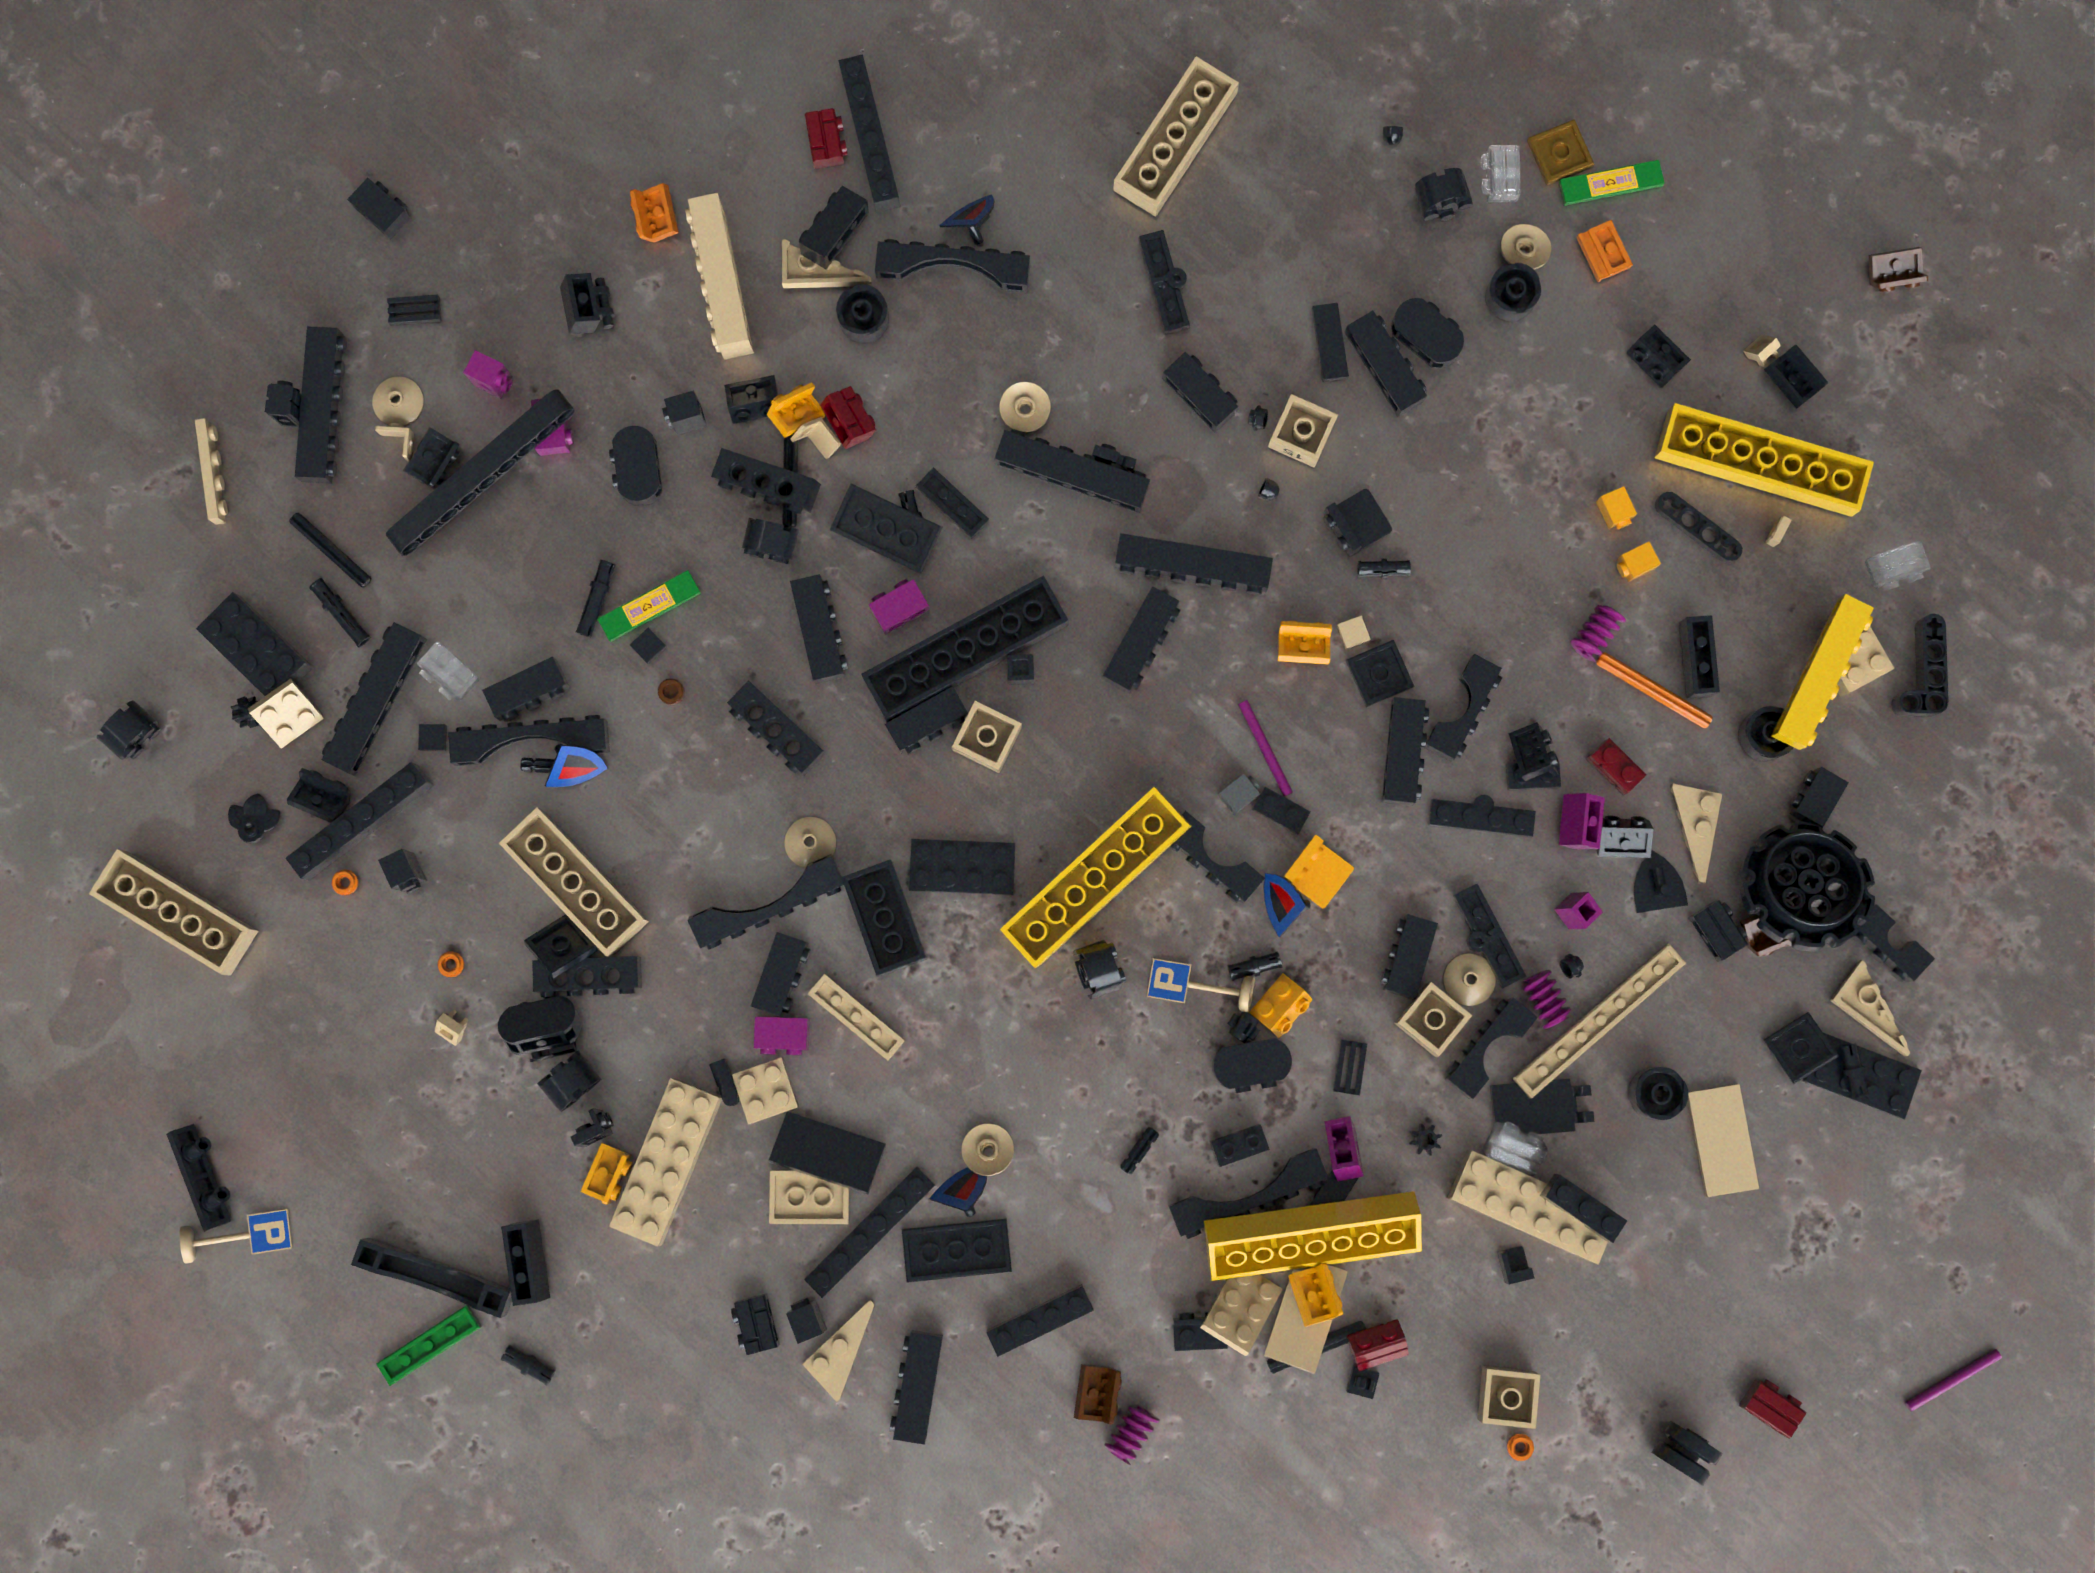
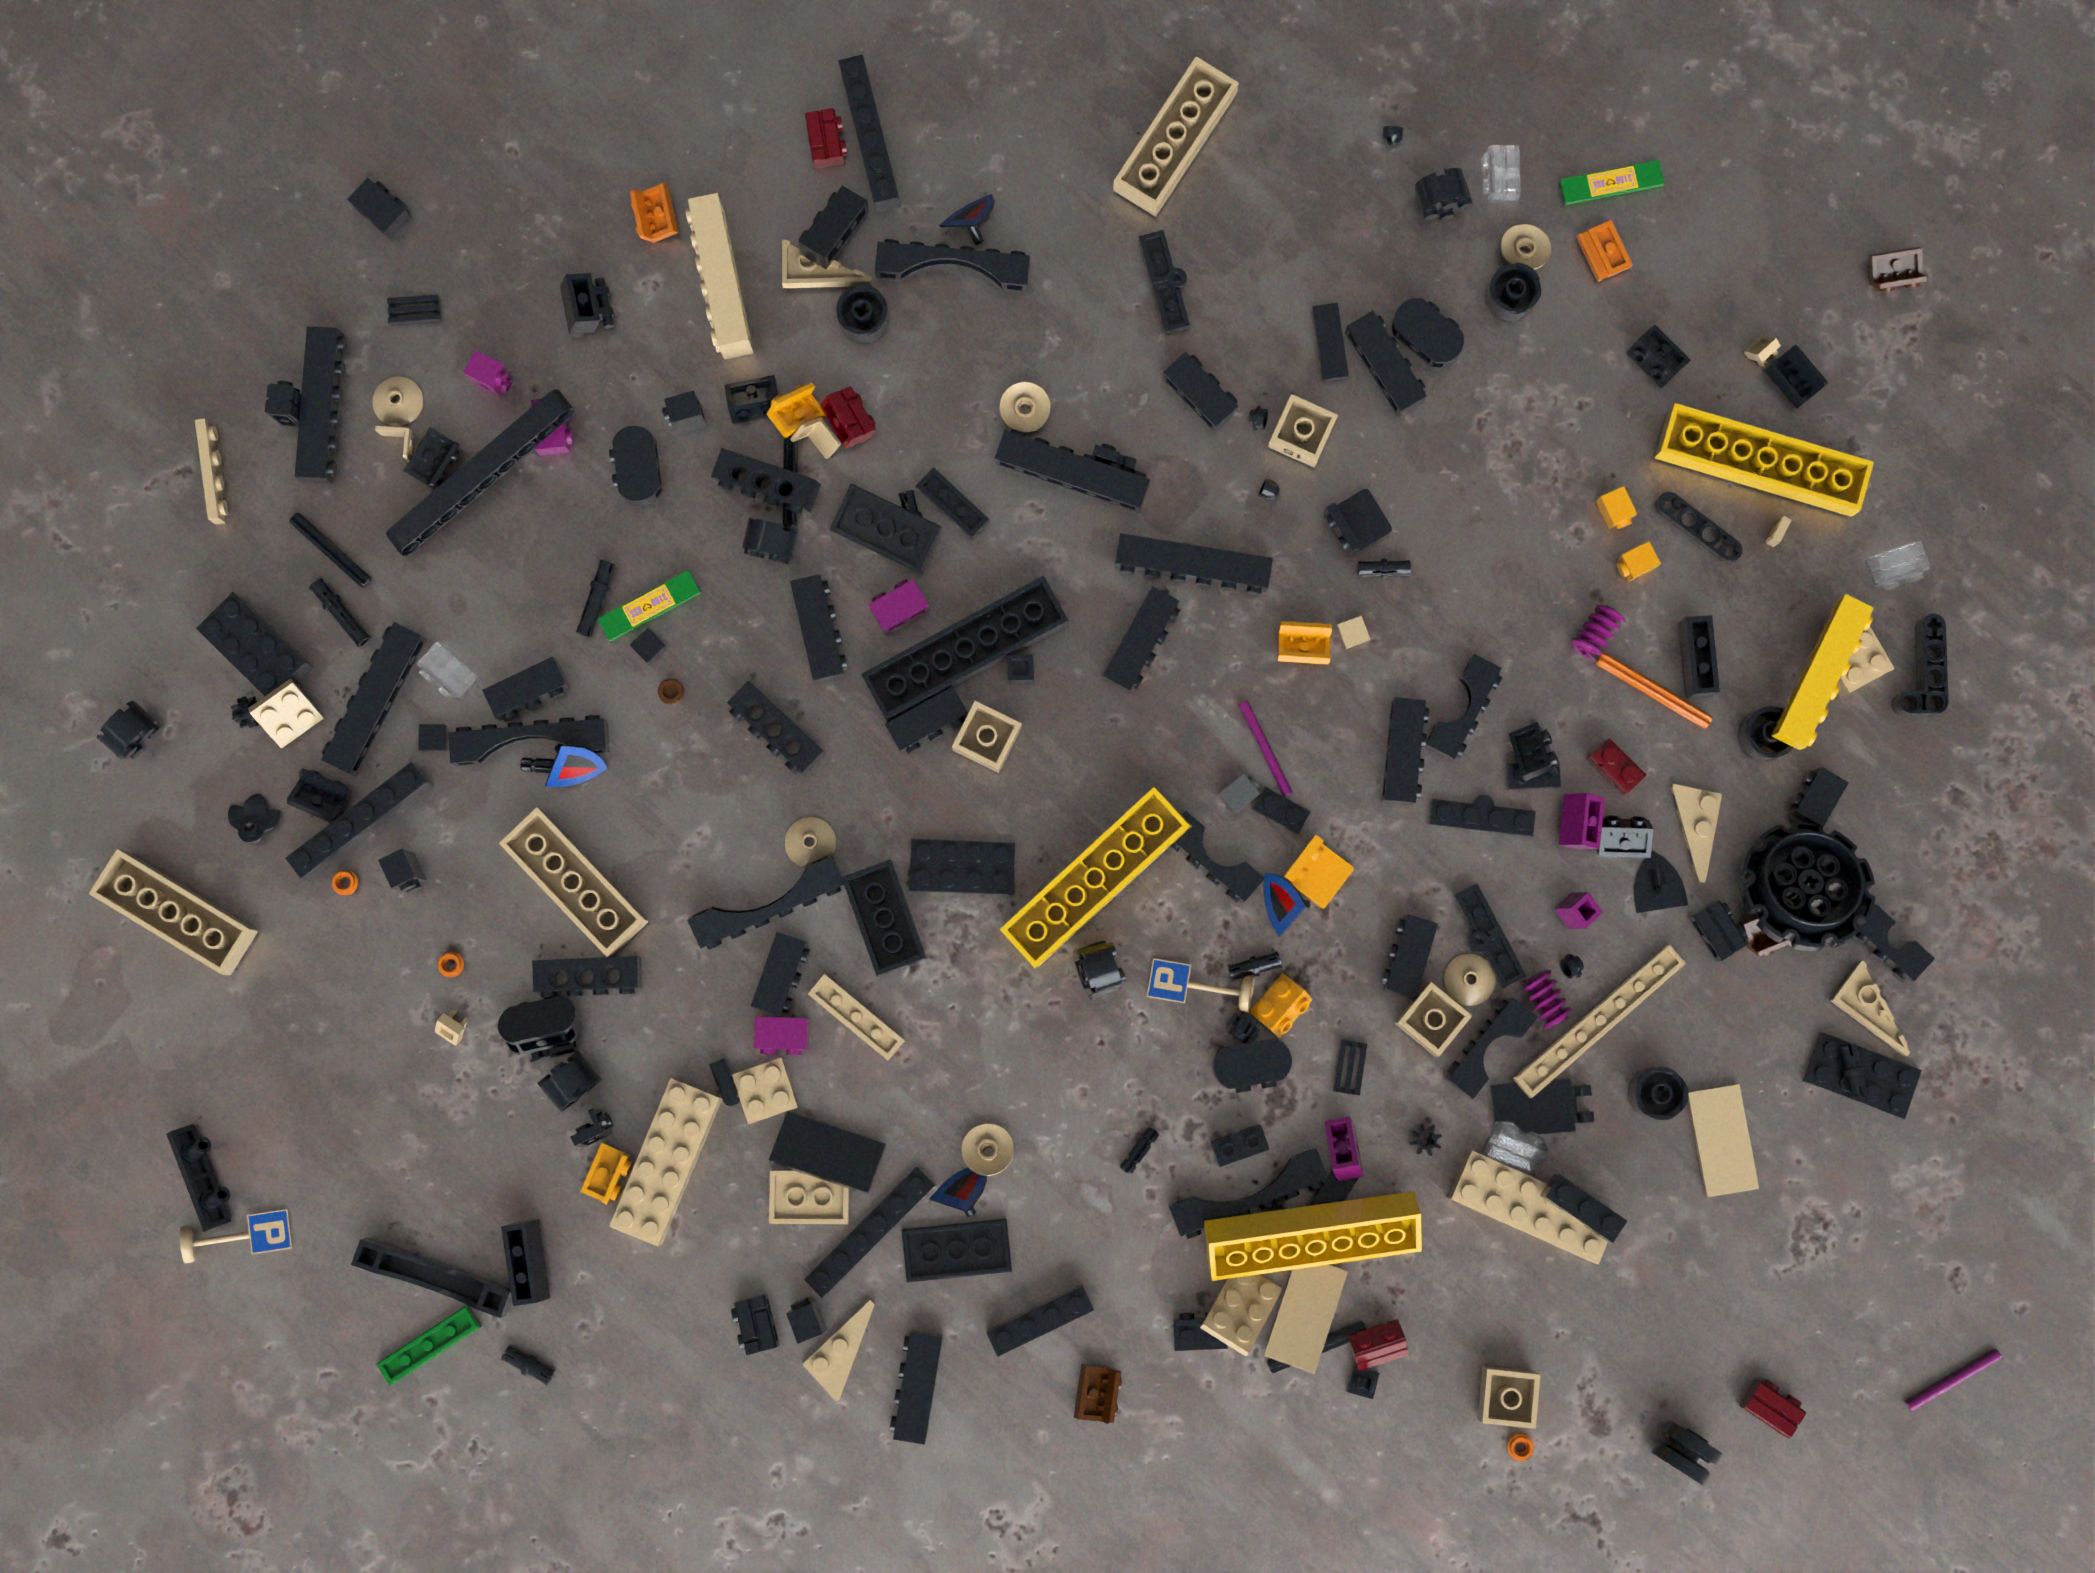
black tile [524,914,598,979] -> none
magenta piece [1104,1404,1160,1465] -> none
light orange bracket [1288,1263,1343,1327] -> none
black tile [1346,640,1415,708] -> none
black panel [1497,1246,1535,1285] -> none
pearl gold tile [1527,119,1595,185] -> none
black tile [1763,1012,1839,1085] -> none

